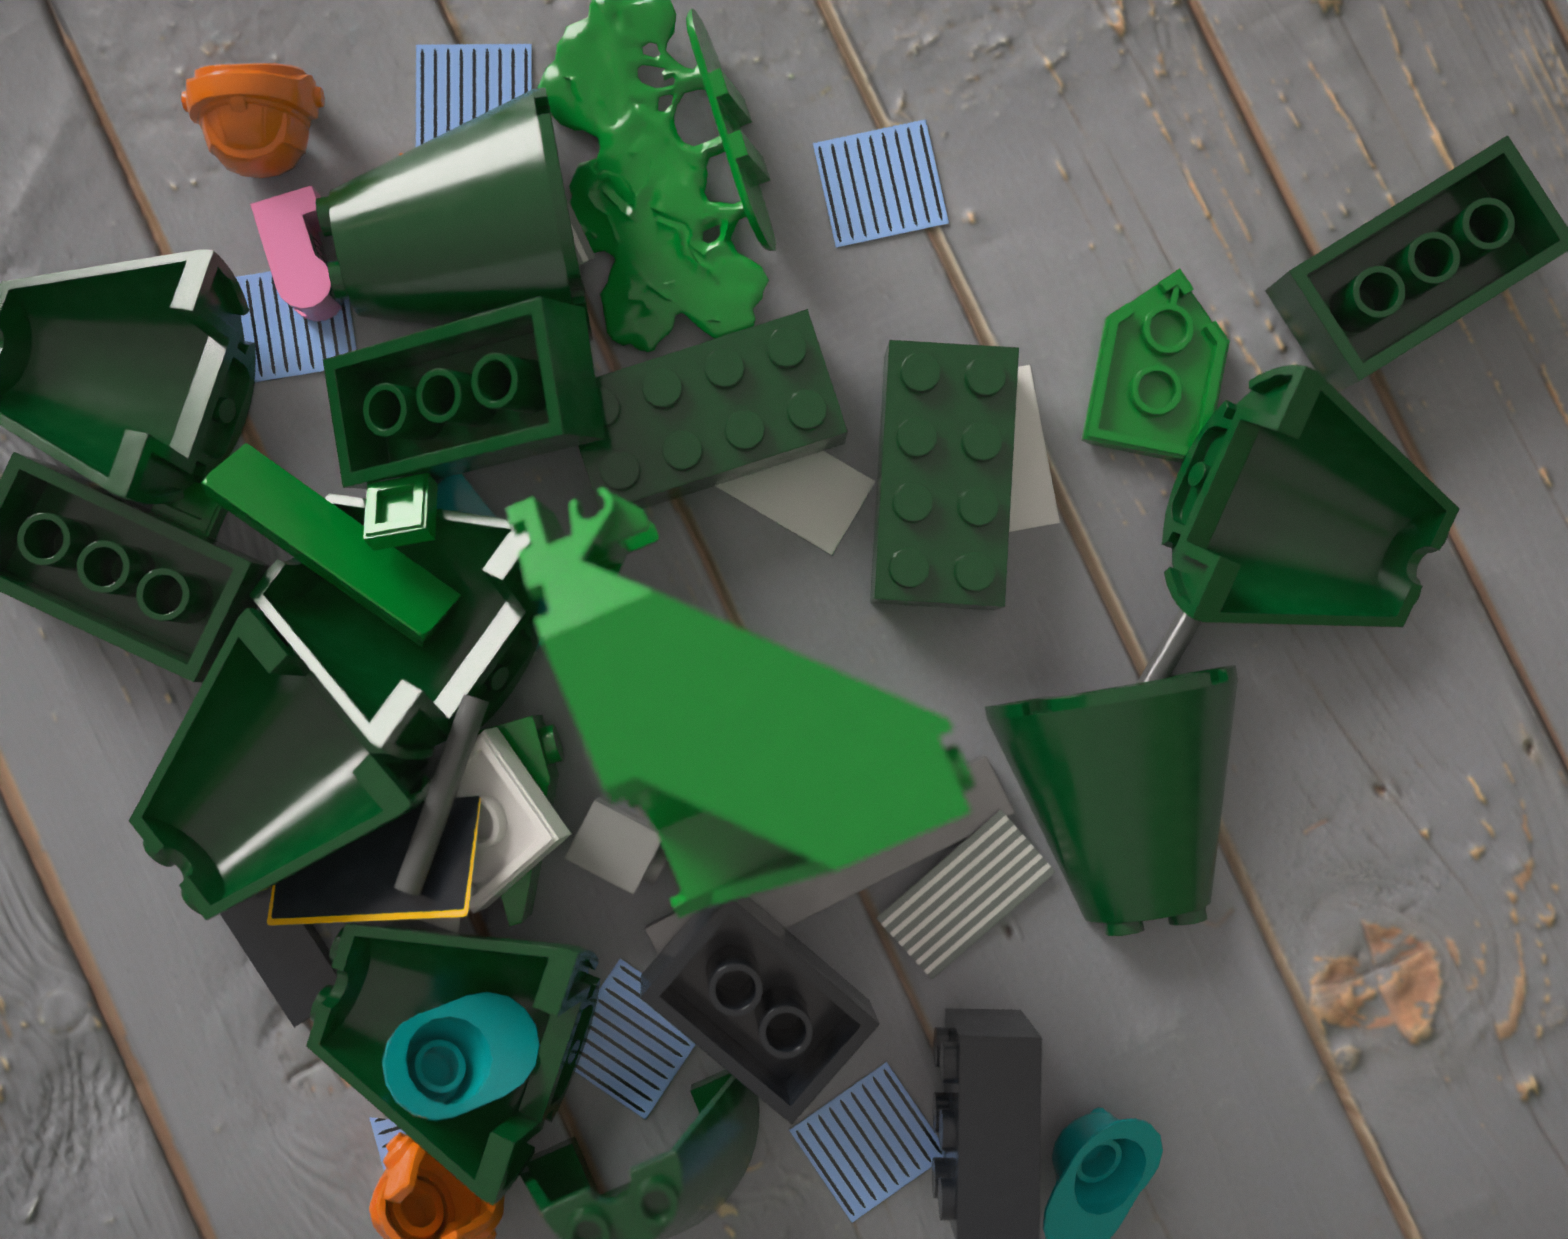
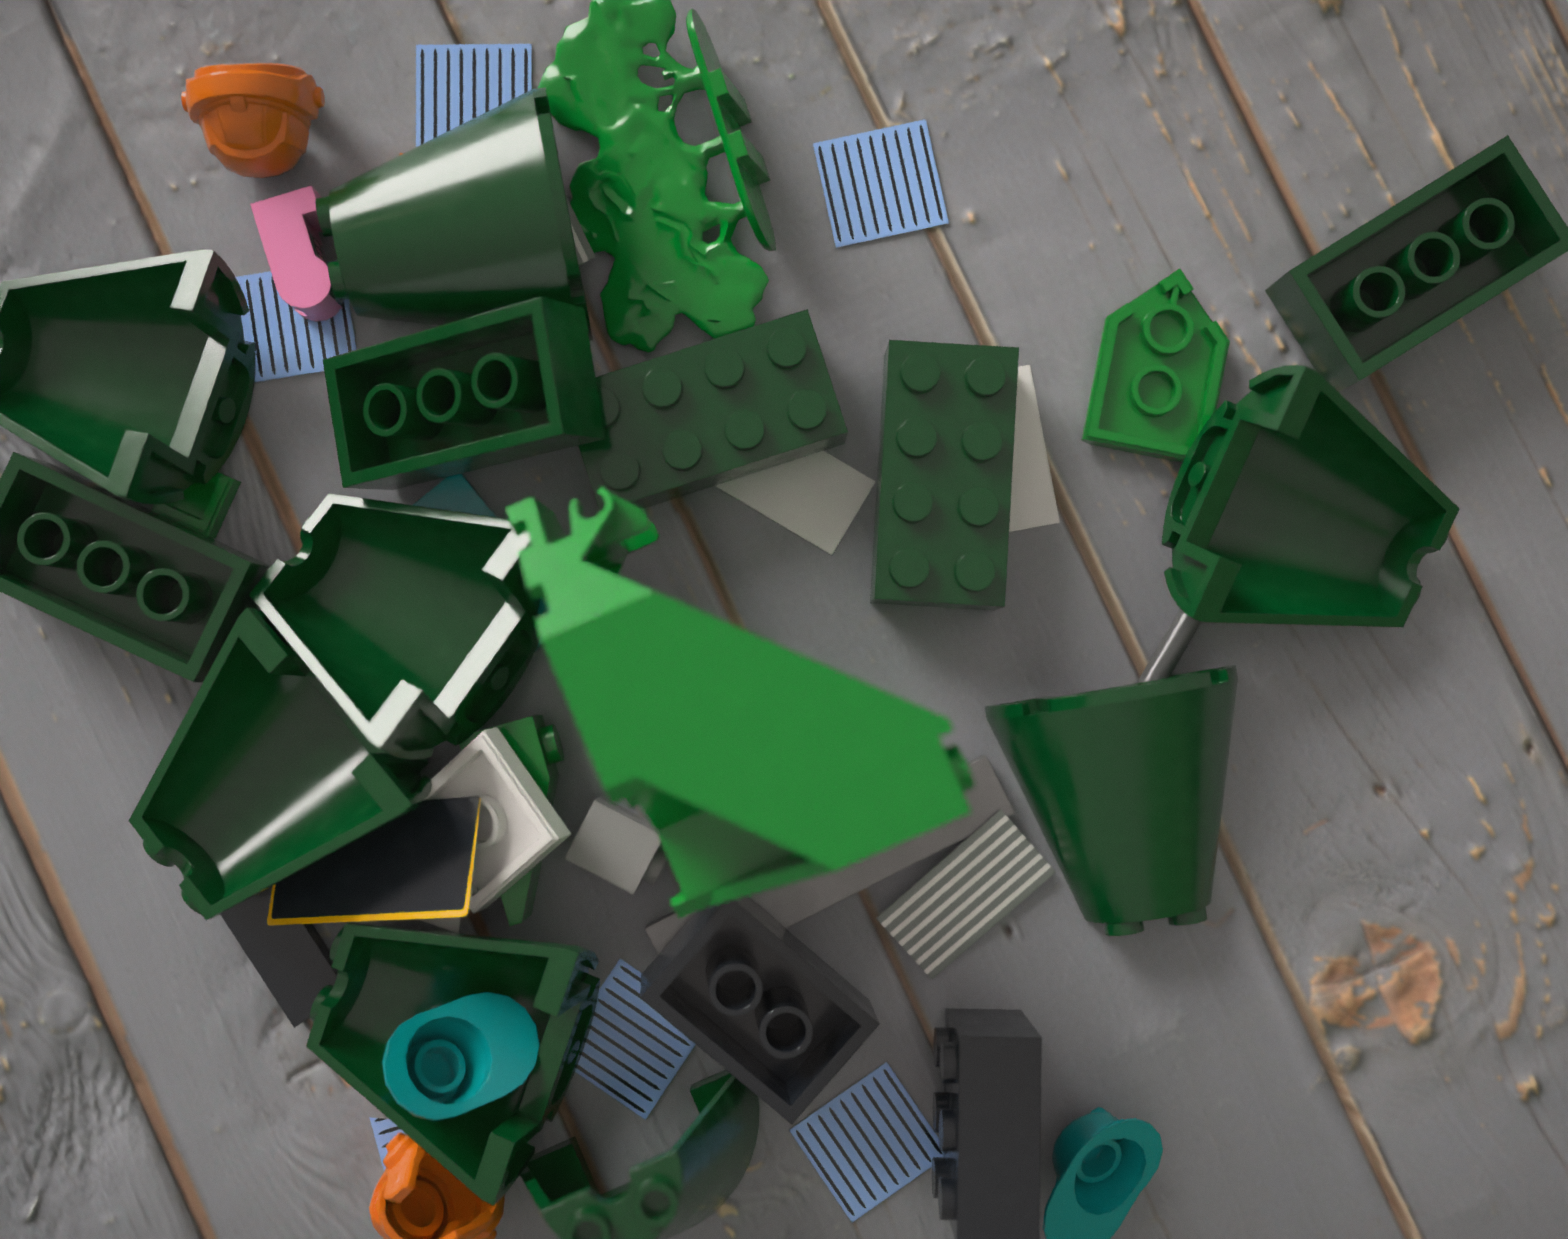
green slope [201,443,461,647] -> none
green tile [363,472,438,551] -> none
dark grey bar [394,694,489,896] -> none

